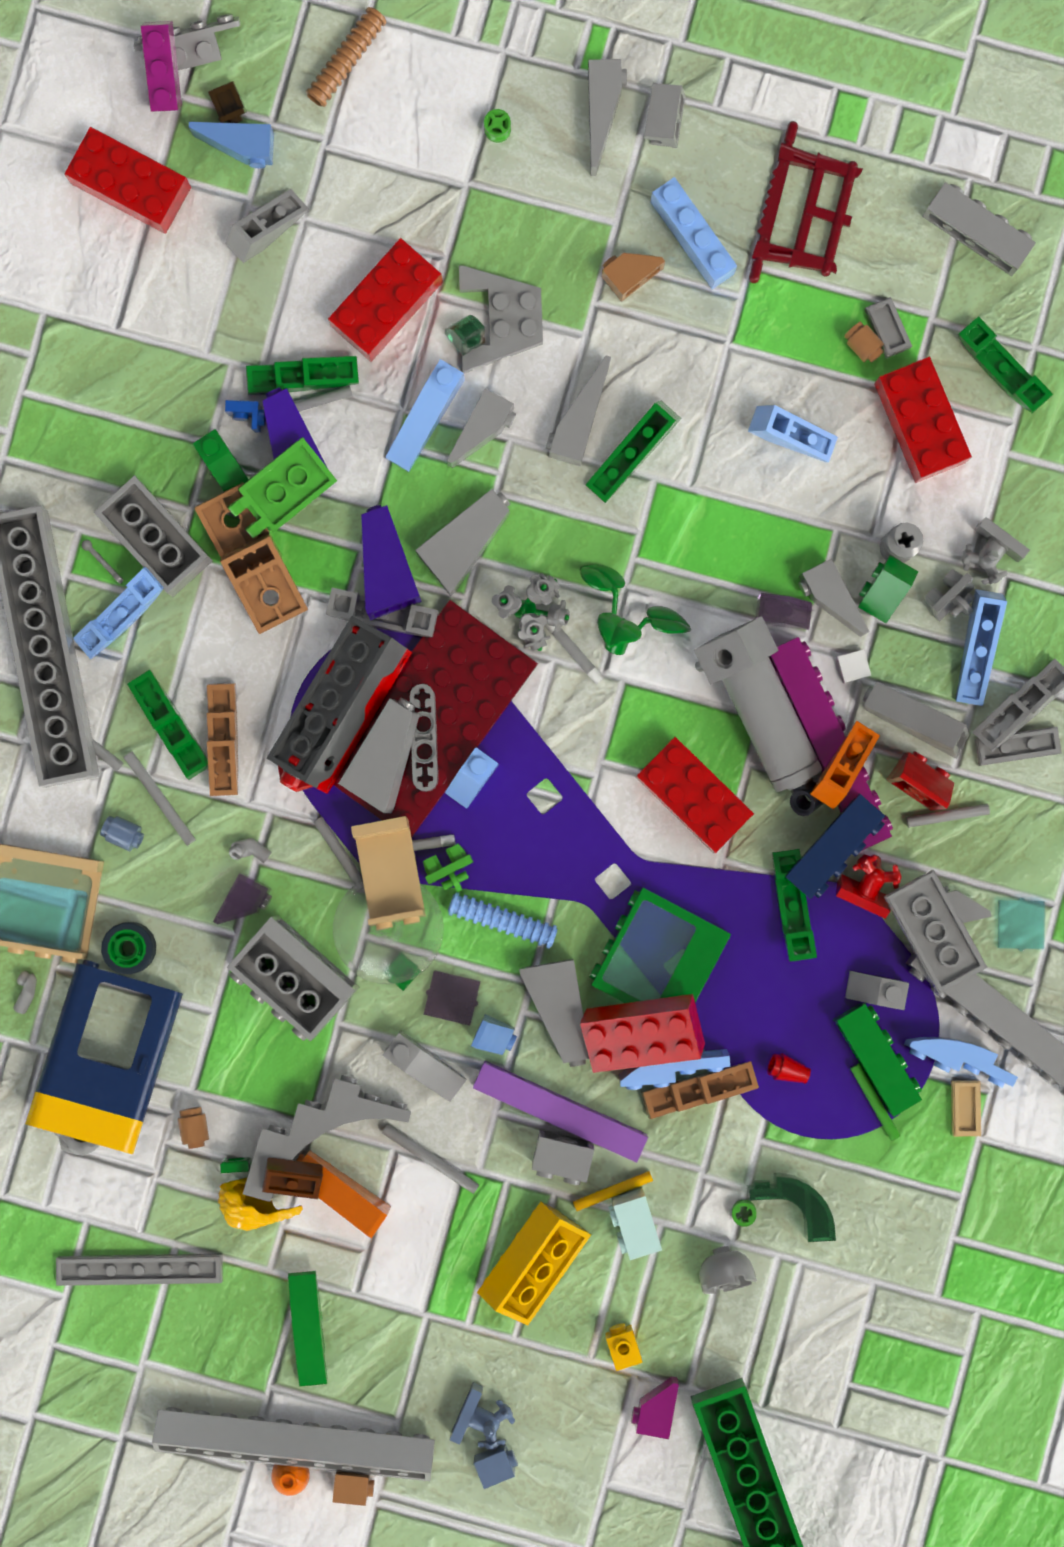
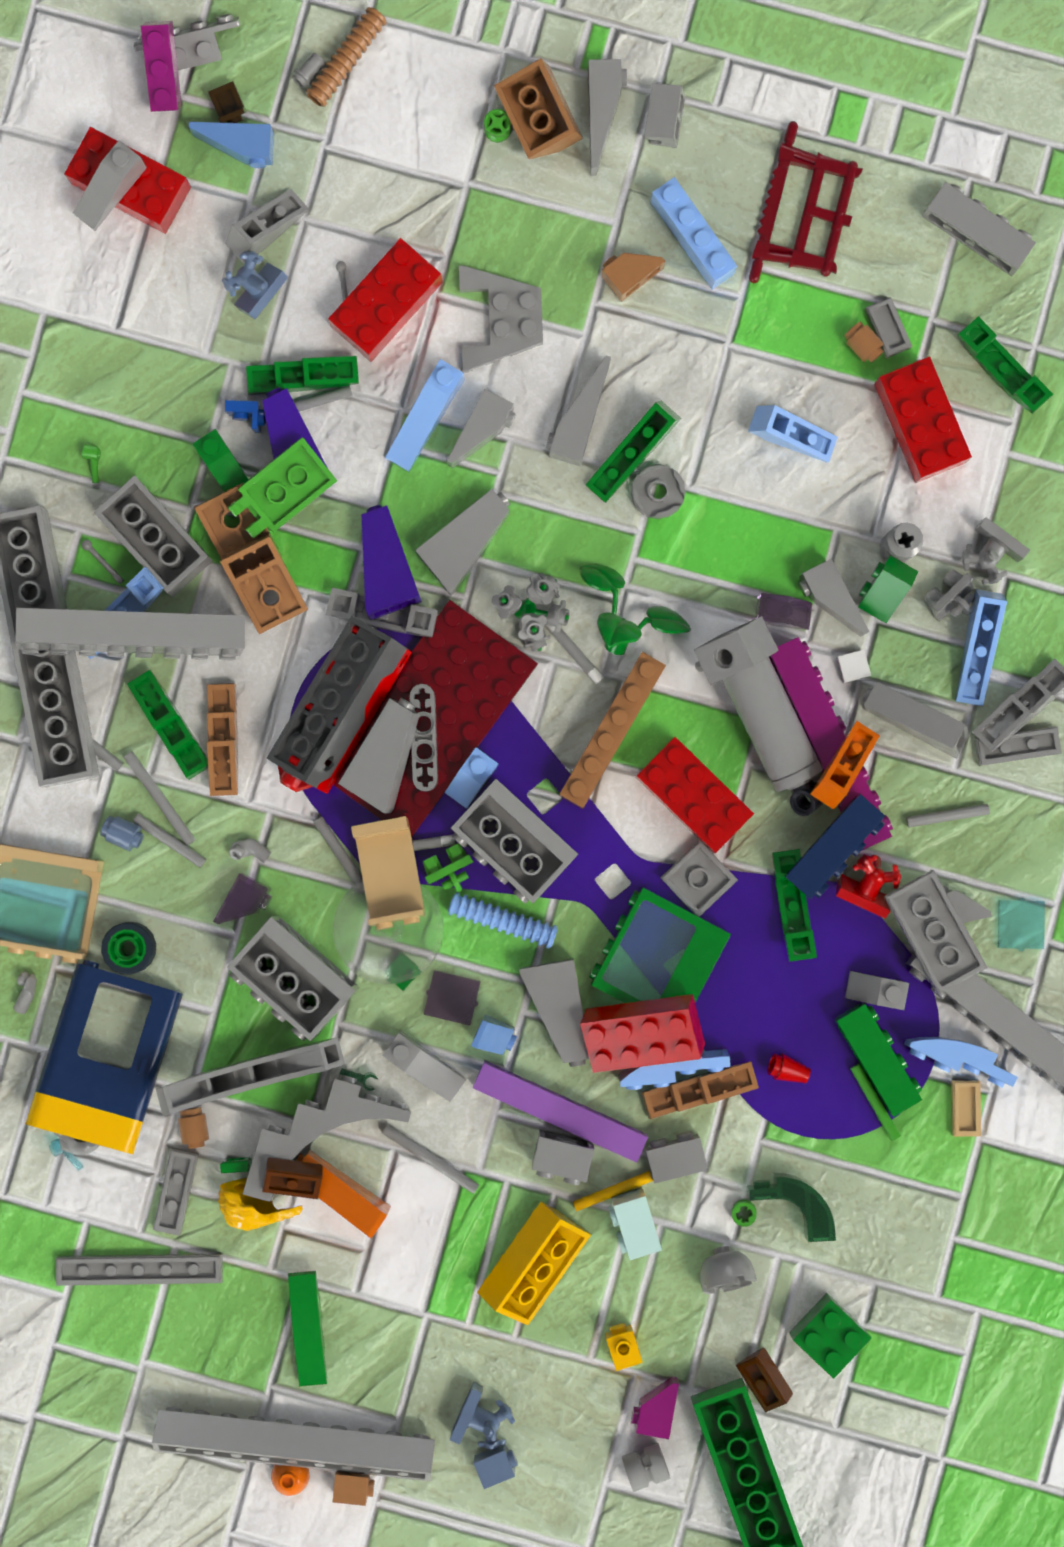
clear green brick [445,315,485,356] -> none
red slope [886,751,954,811] -> none
none -> light grey brick [15,608,245,660]
none -> clear light blue hand [49,1138,83,1171]
none -> light grey slope [73,140,147,231]
none -> bright green hand [82,444,101,483]
none -> light grey bar [133,814,207,868]
none -> light grey tile [153,1147,199,1236]
none -> light grey arch [156,1037,345,1116]
none -> sand blue piece [222,251,288,319]
none -> light grey pin [292,52,326,89]
none -> light grey hinge [336,261,348,301]
none -> clear green hand [340,1068,378,1091]
none -> light grey brick [451,779,578,904]
none -> medium nougat slope [494,58,584,160]
none -> medium nougat brick [559,652,666,809]
none -> light grey wheel [622,1443,670,1492]
none -> light grey tile [631,464,686,519]
none -> light grey brick [645,1131,708,1184]
none -> light grey tile [660,840,738,917]
none -> reddish brown slope [736,1348,793,1413]
none -> green brick [789,1293,872,1379]

